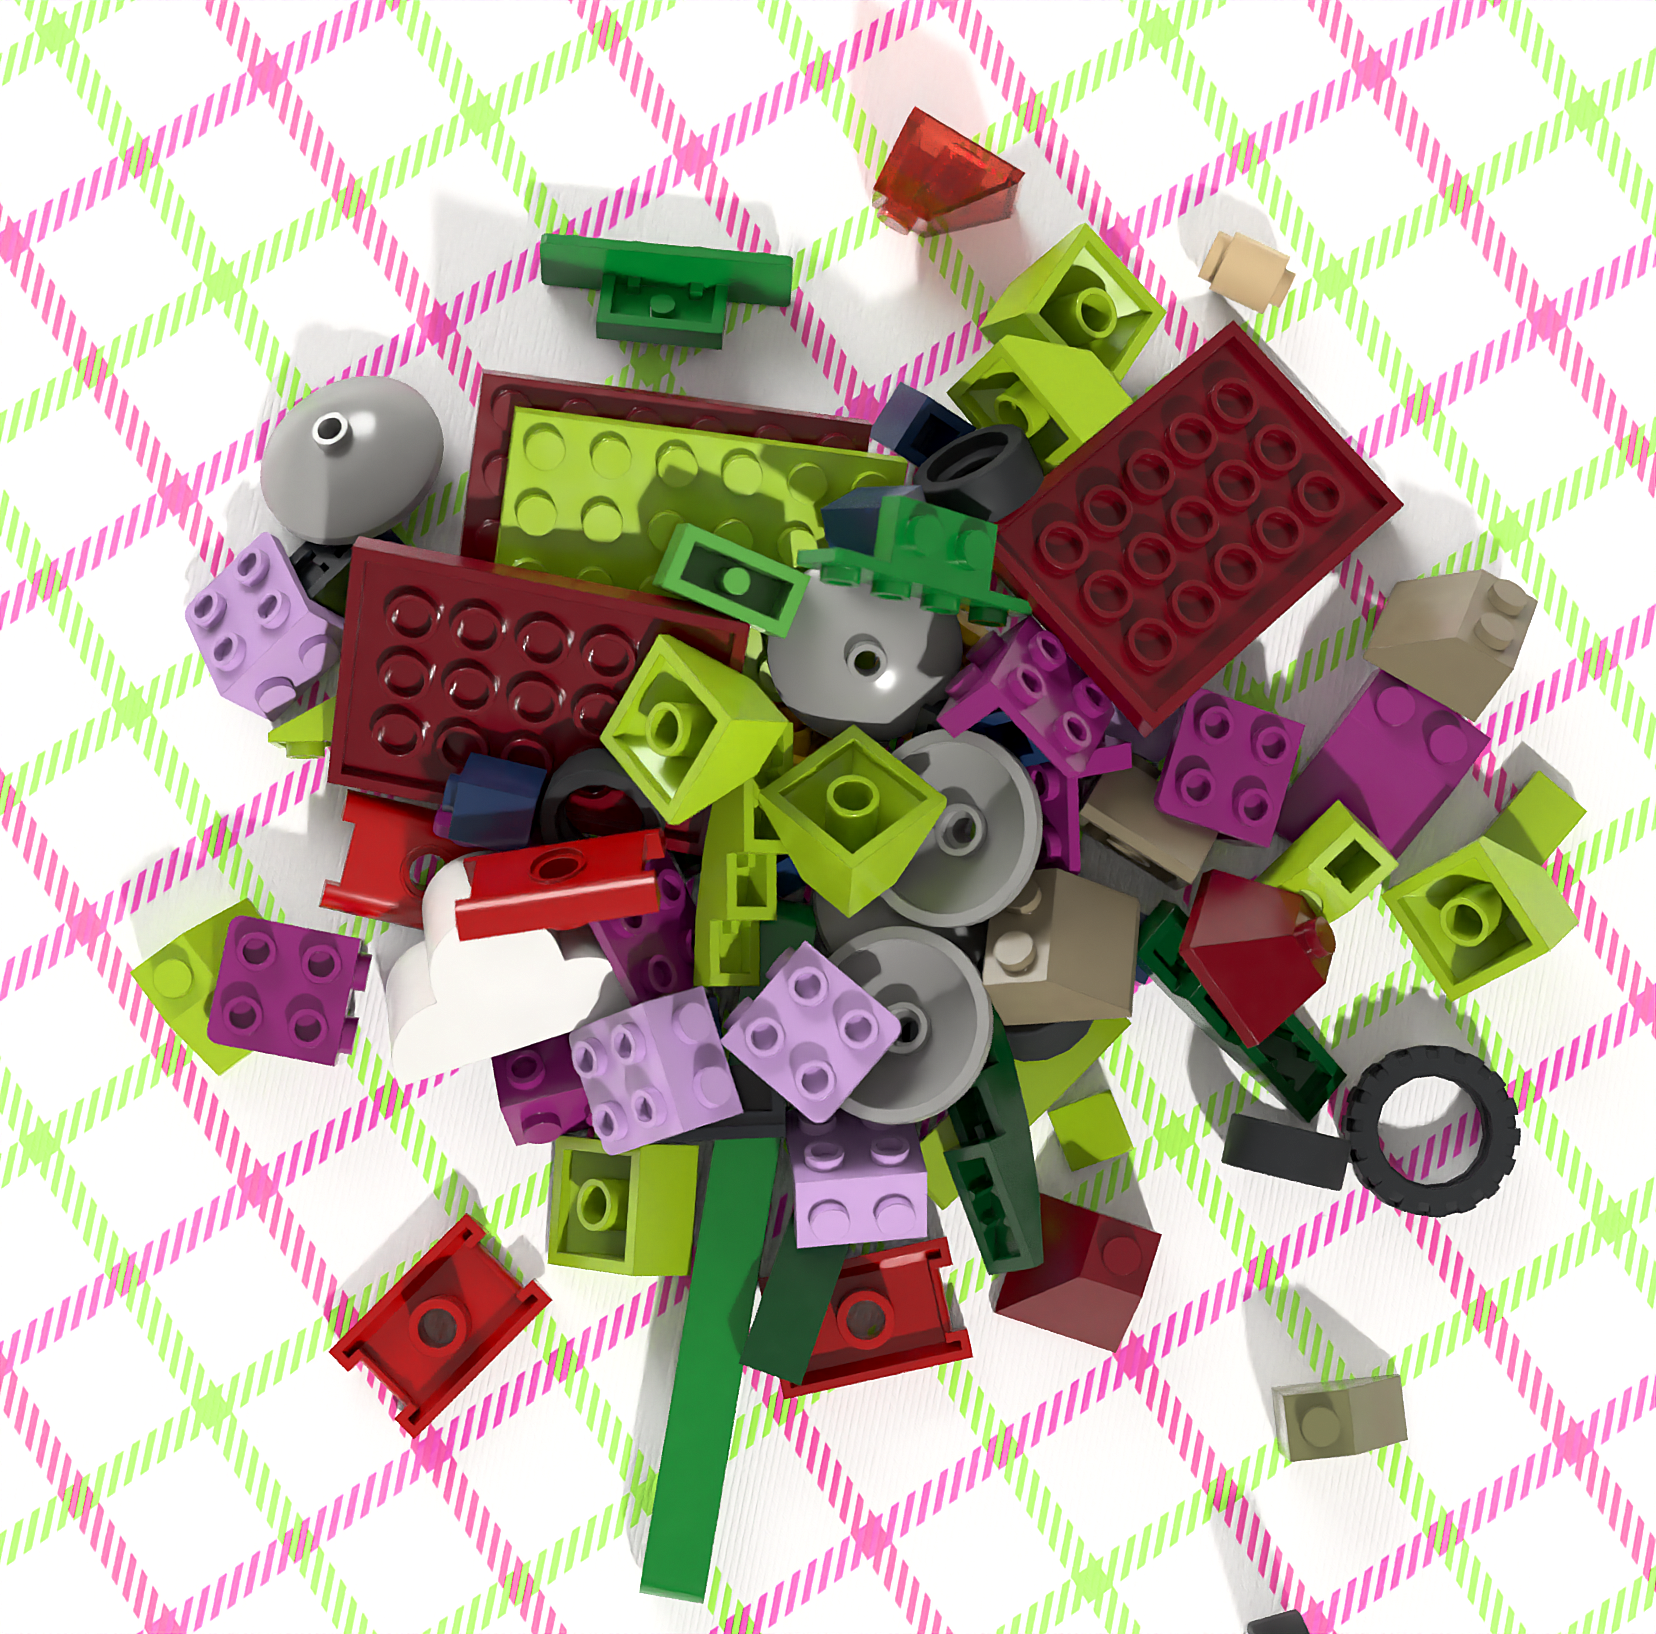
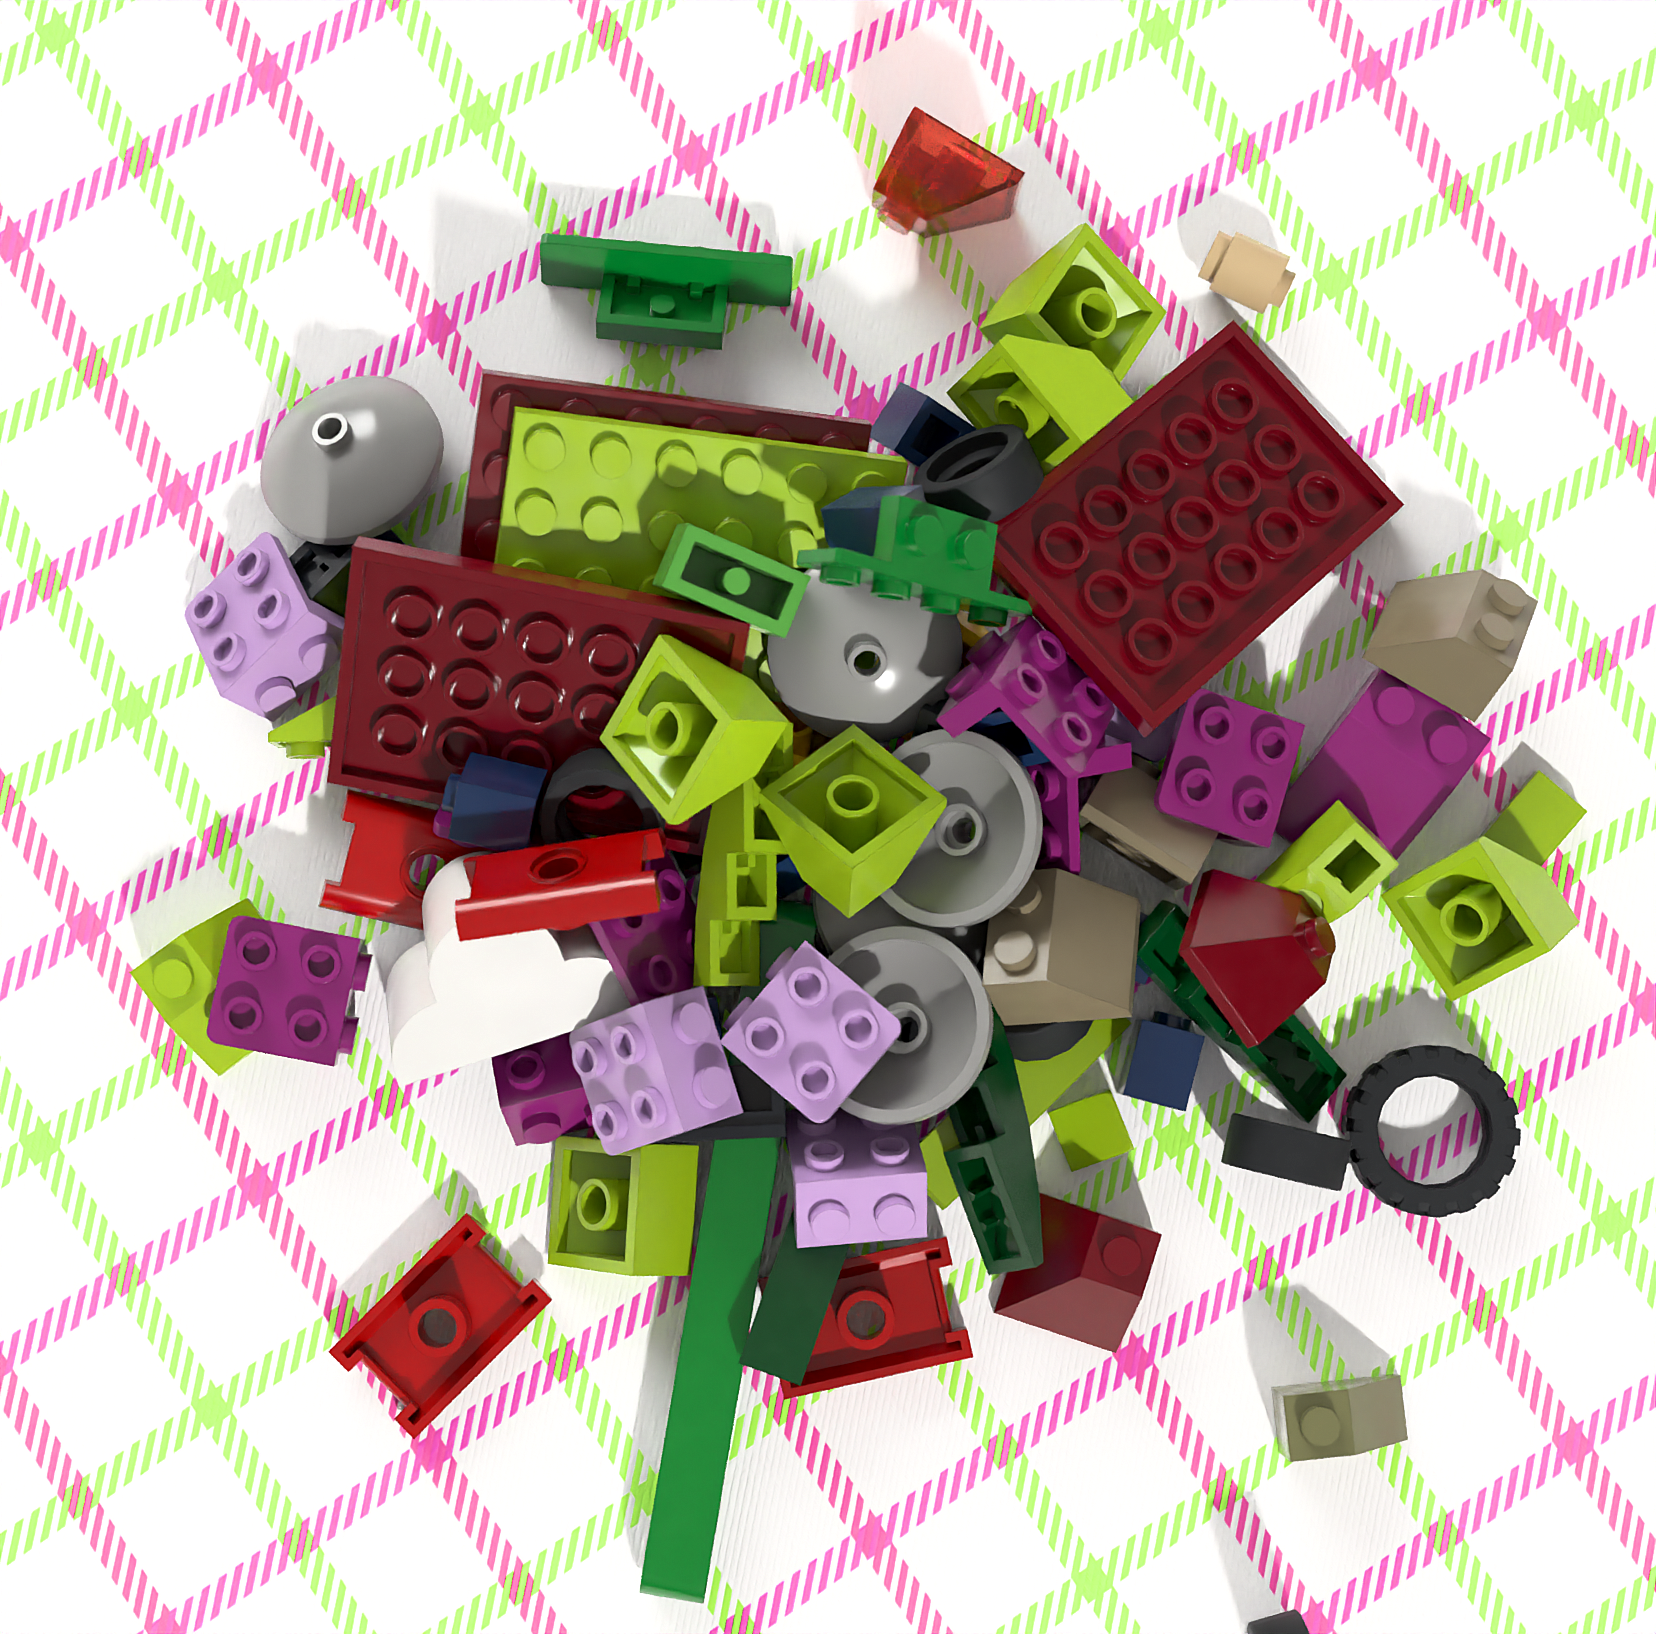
none -> dark blue brick [1116,1011,1205,1112]

